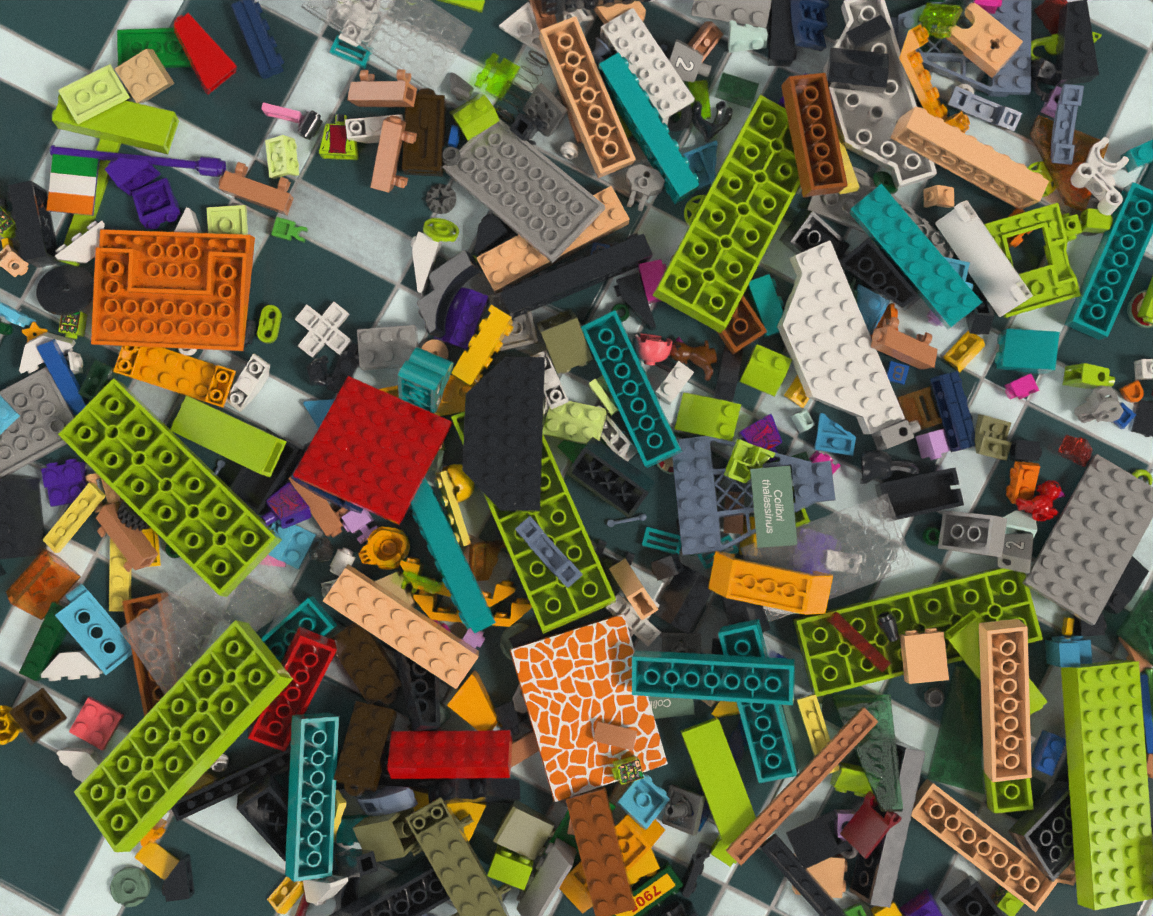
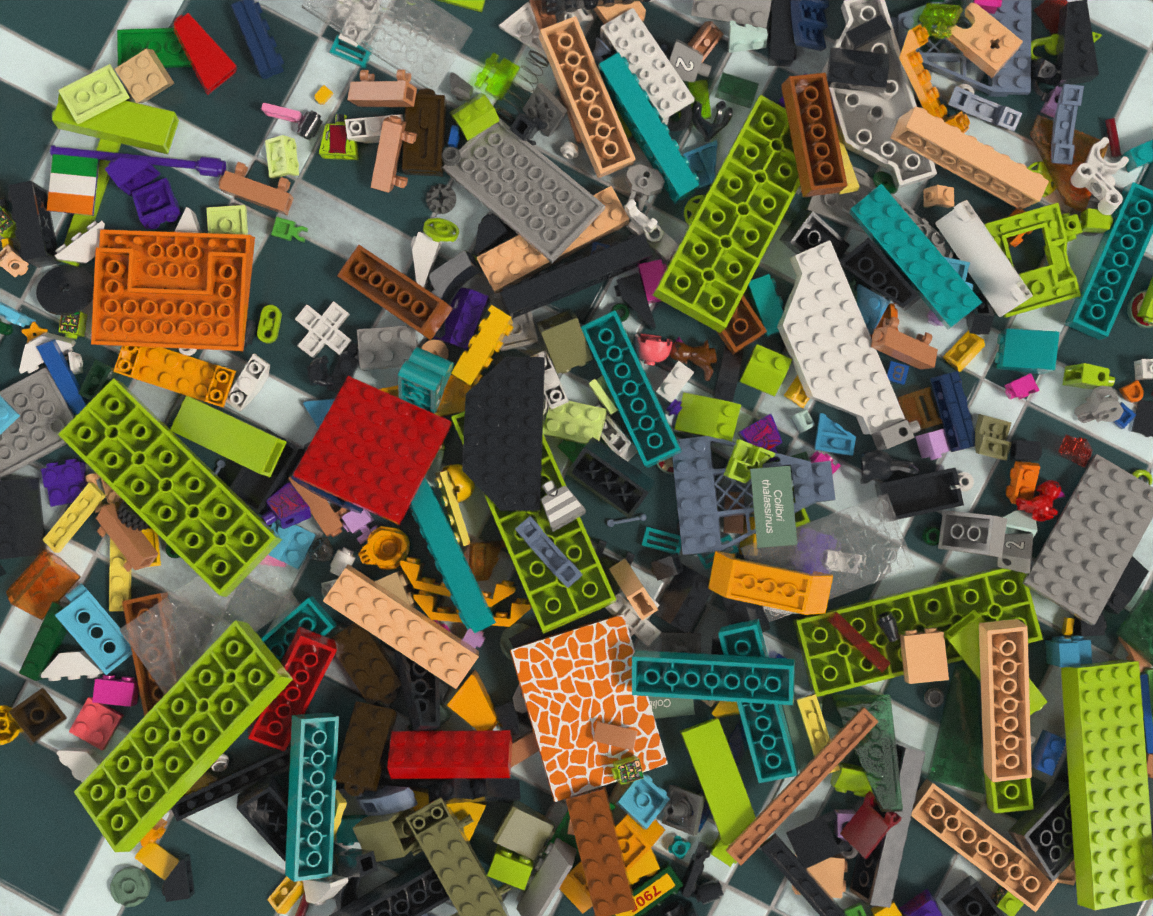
clear neon green plate [401,570,443,594] -> none
none -> dark pink brick [92,674,139,707]
none -> yellow piece [315,85,333,105]
none -> dark orange brick [337,245,453,340]
none -> torso [541,481,586,532]
none -> white piece [624,199,679,262]
none -> dark purple plate [666,399,683,416]
none -> teal plate [668,835,691,859]
none -> black brick [694,880,724,905]
none -> white plate [955,472,974,491]
none -> dark red piece [1105,118,1122,158]

